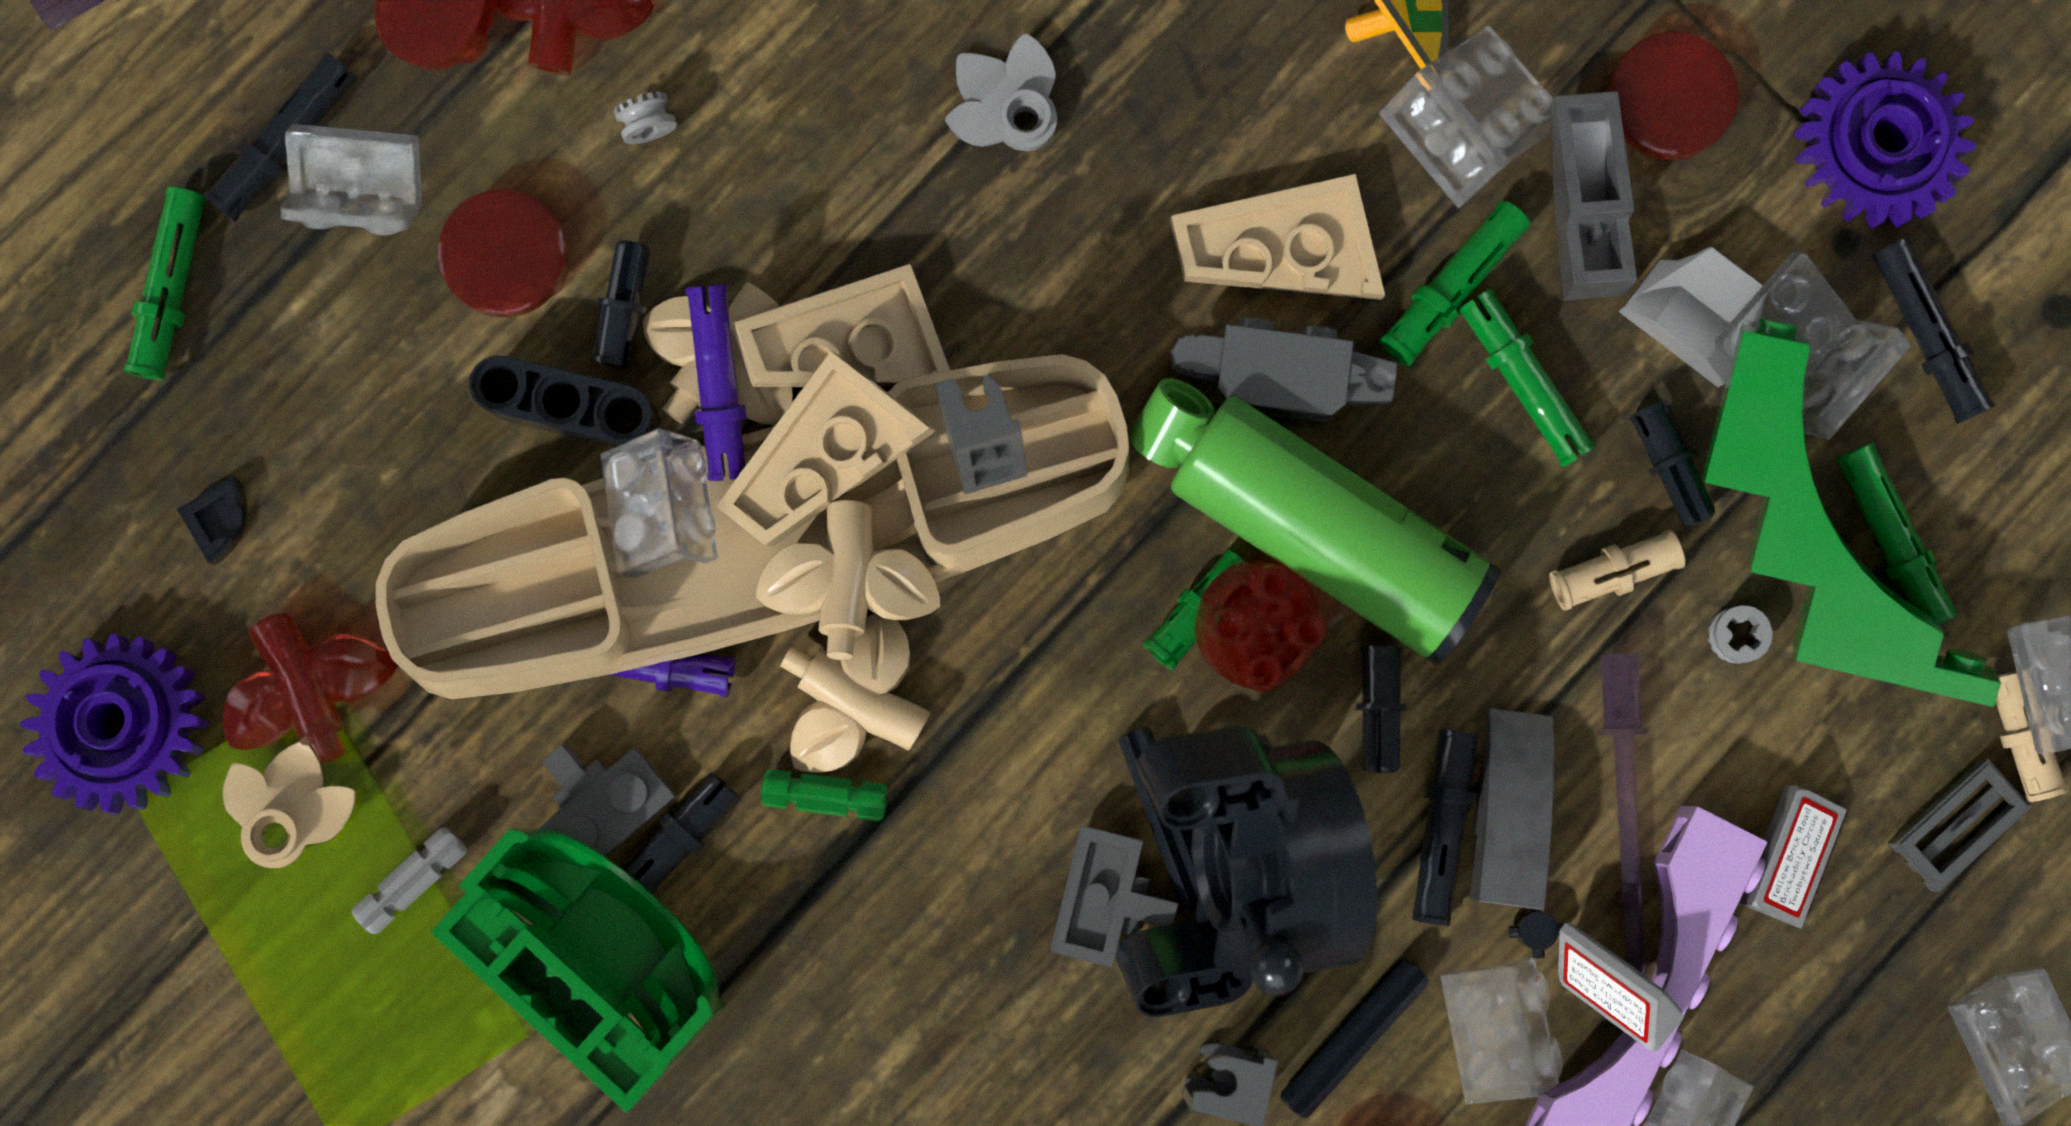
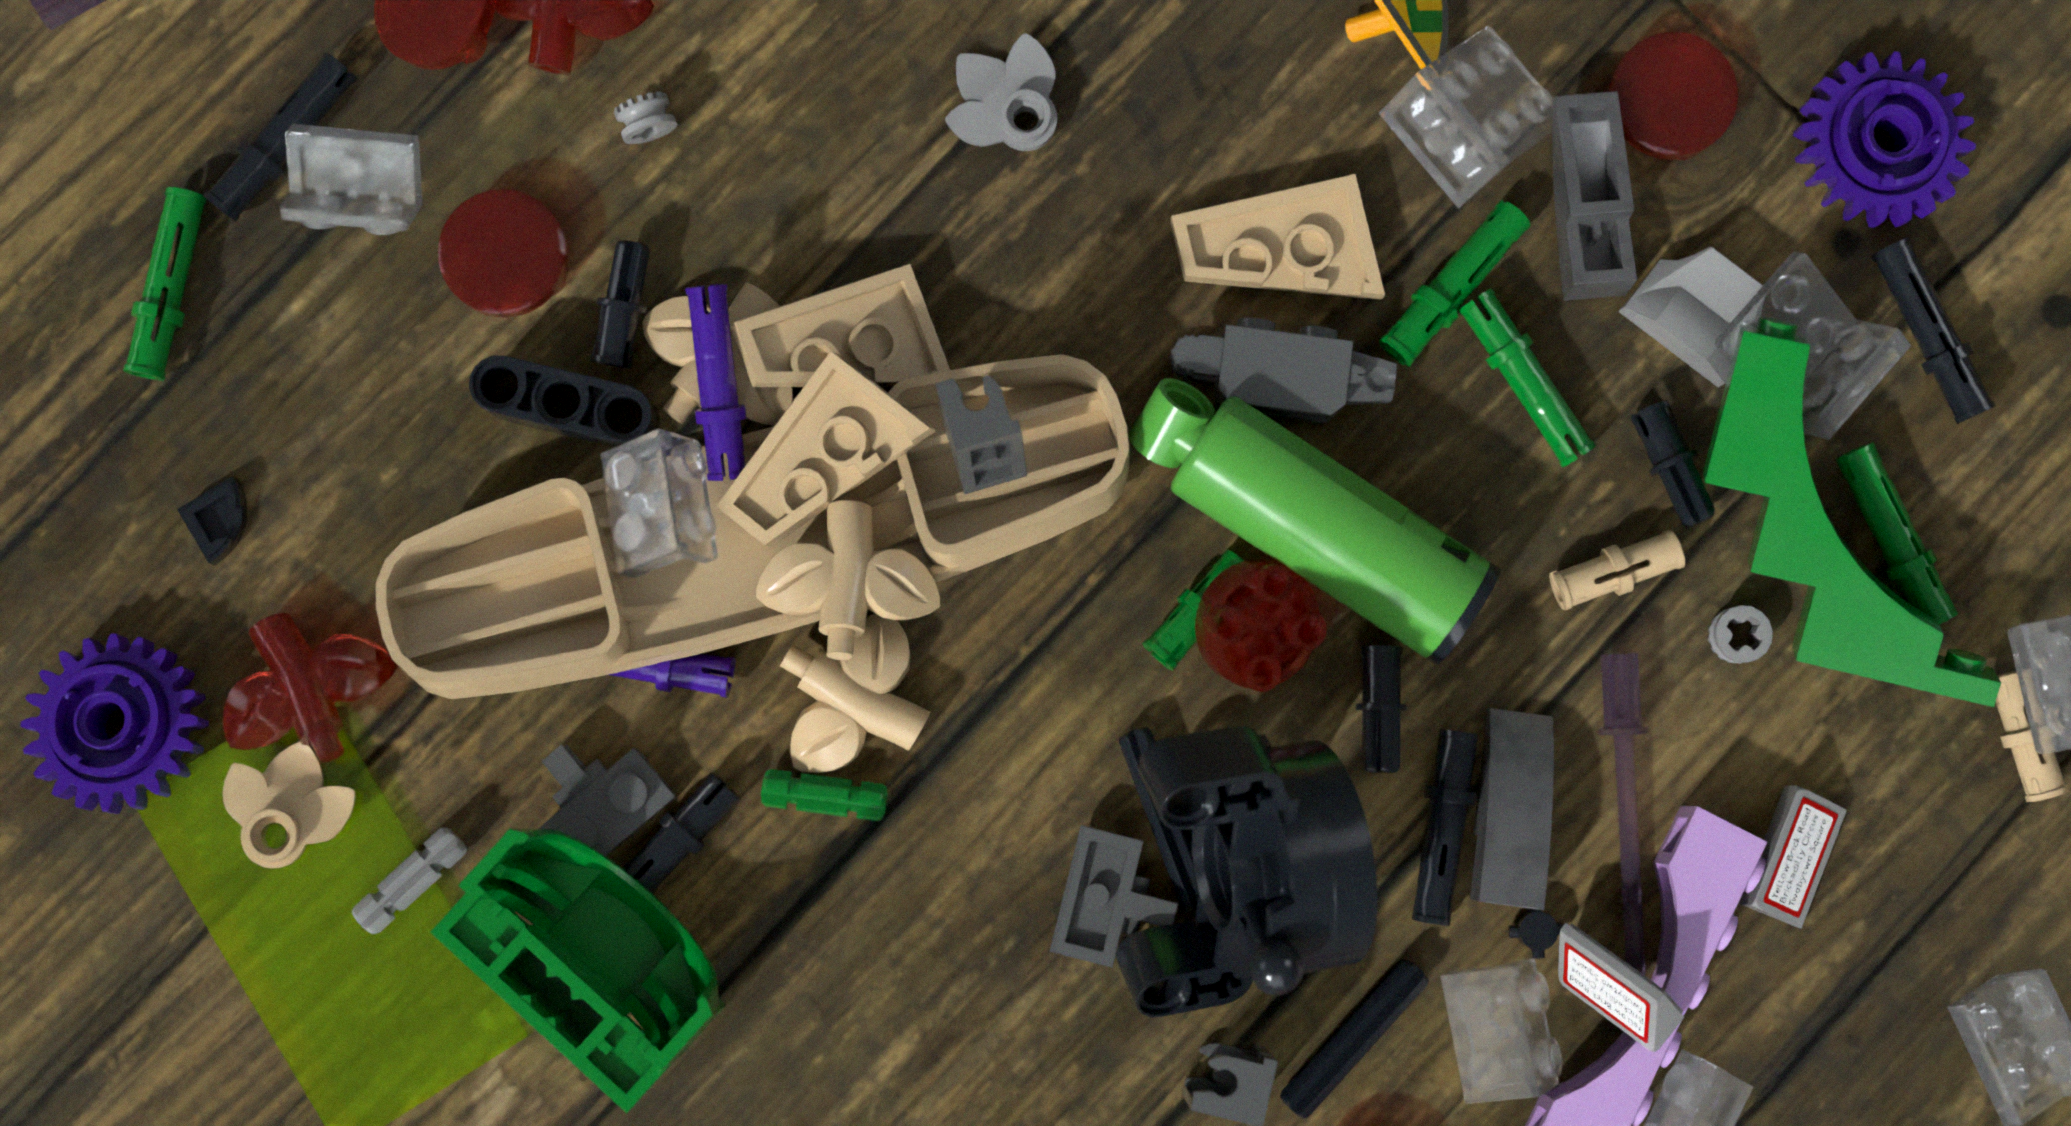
dark grey tile [1888,759,2032,892] -> none

